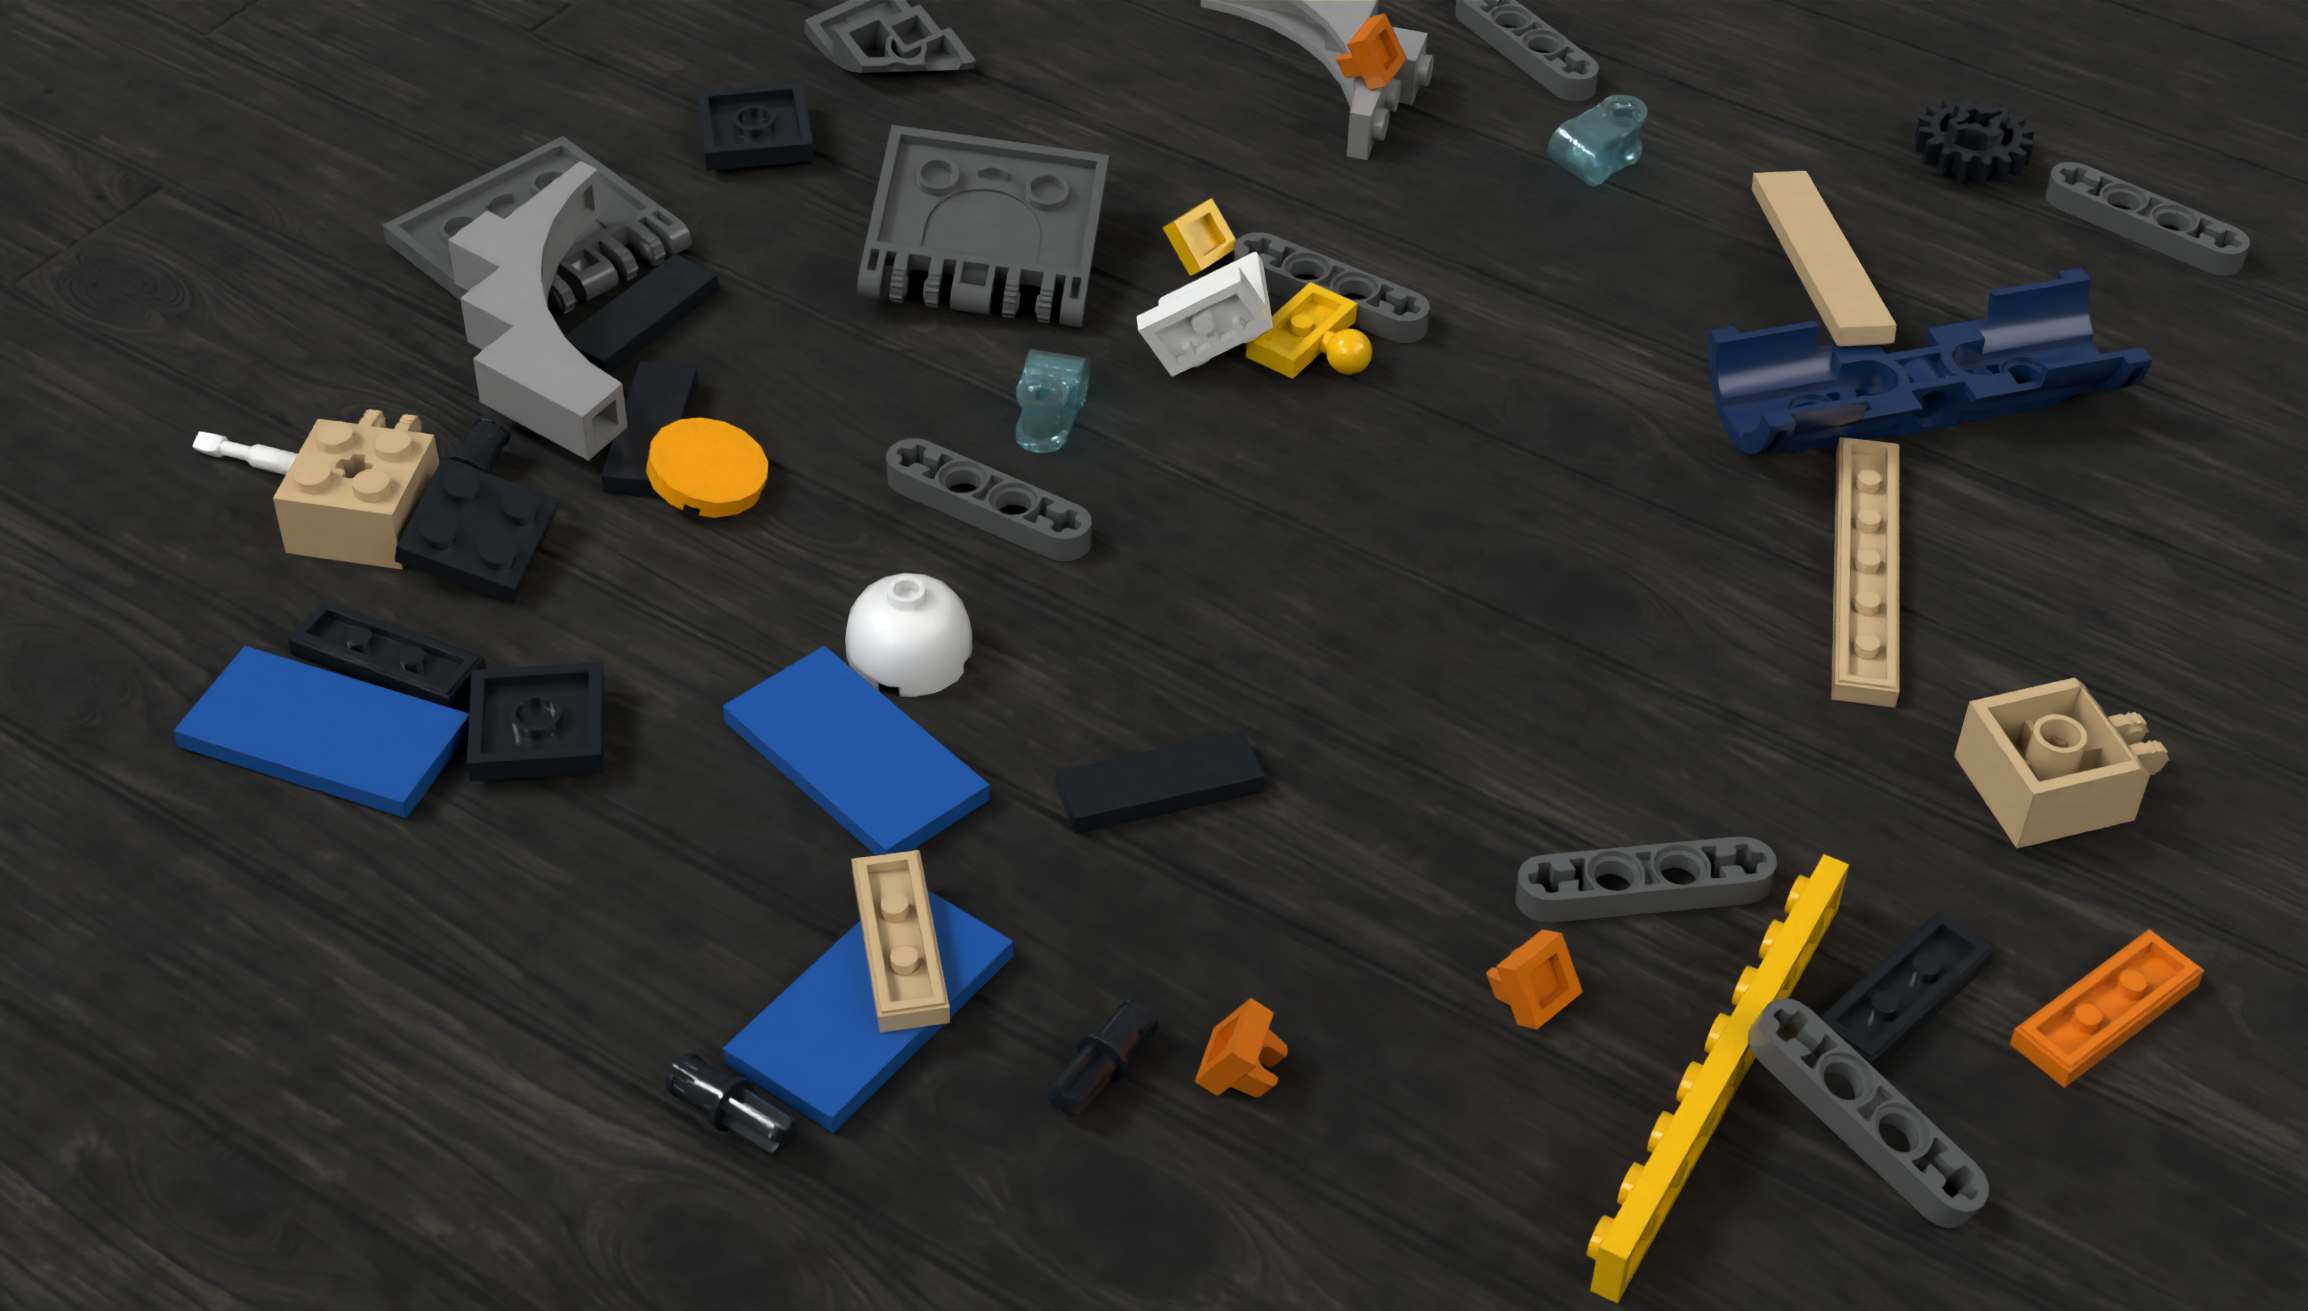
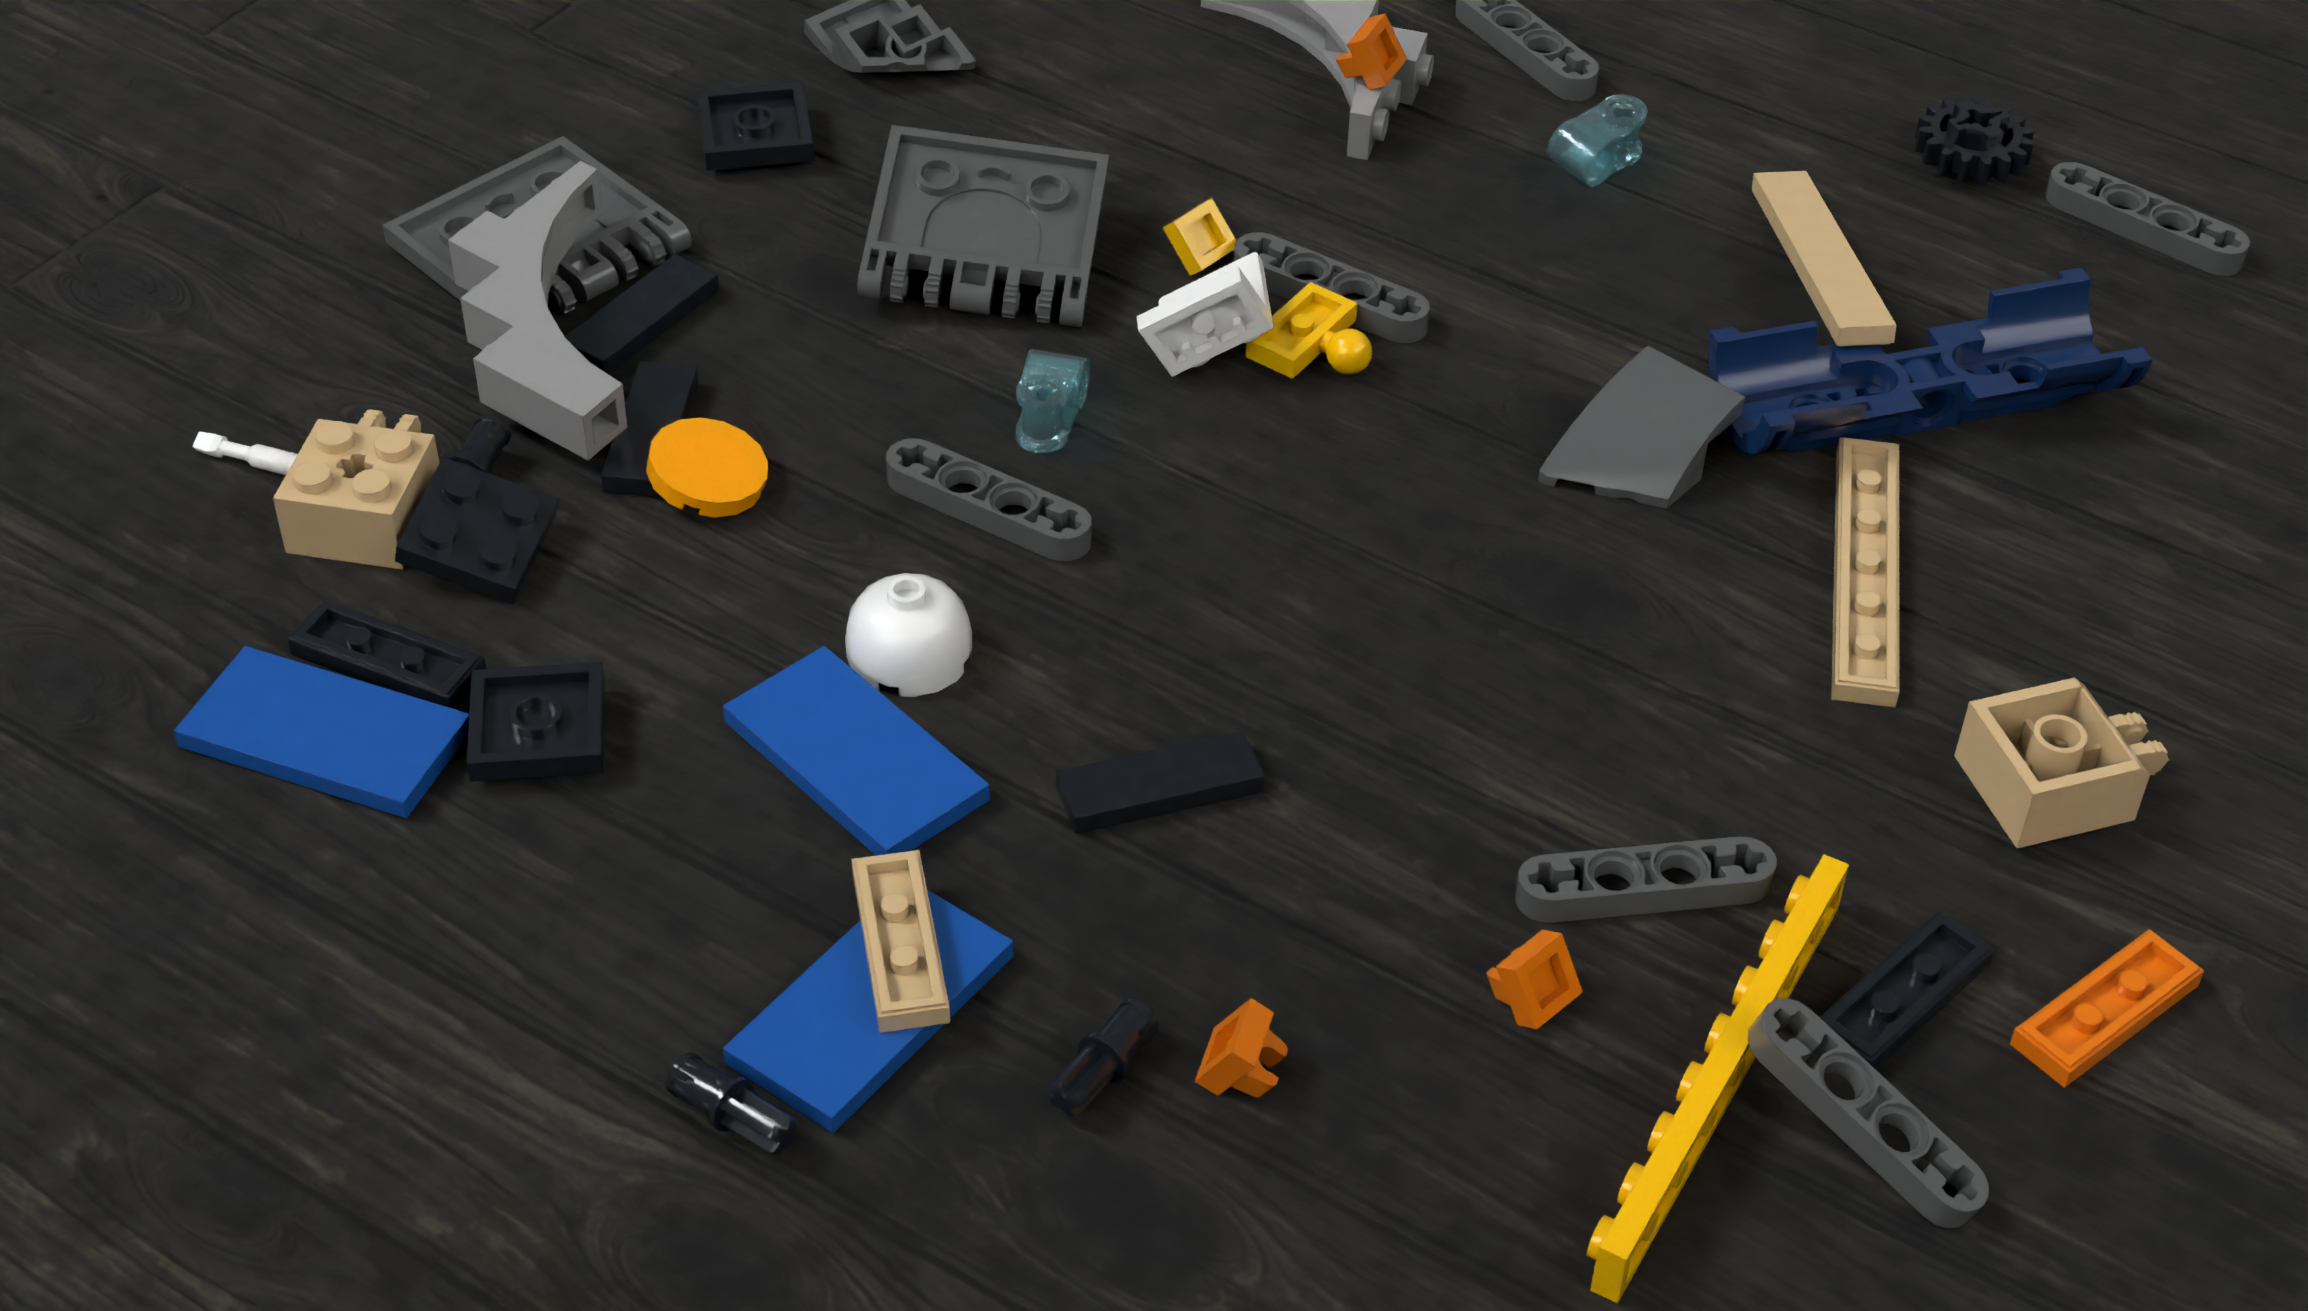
none -> dark grey slope [1538,346,1745,508]

